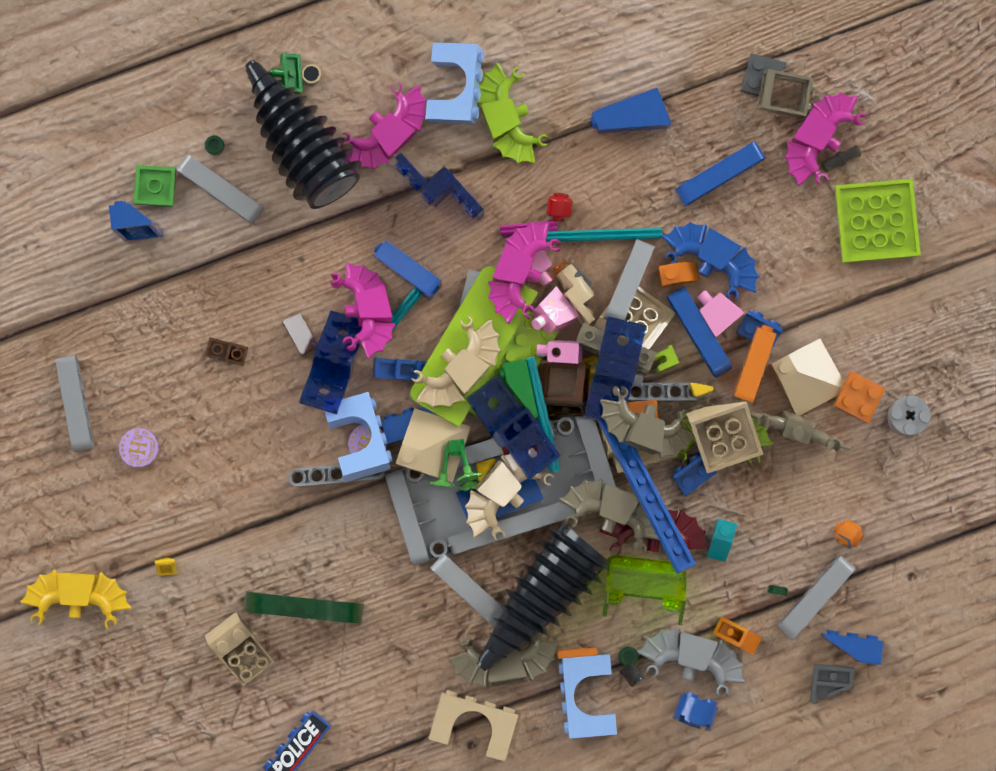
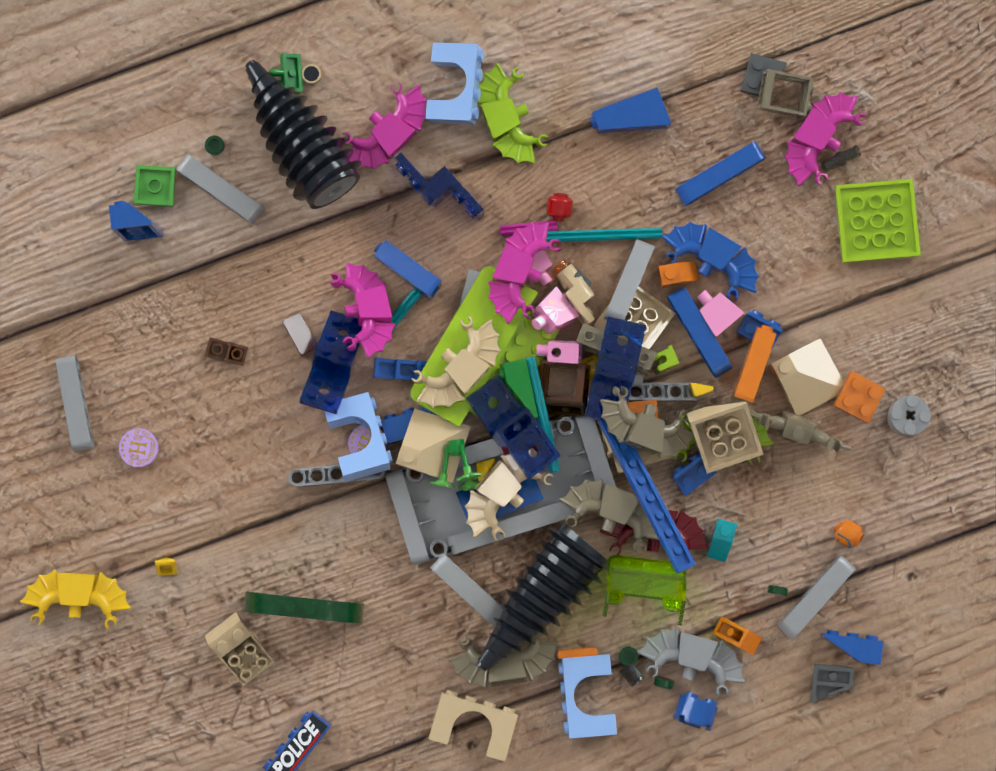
none -> dark green tile [653,676,674,689]

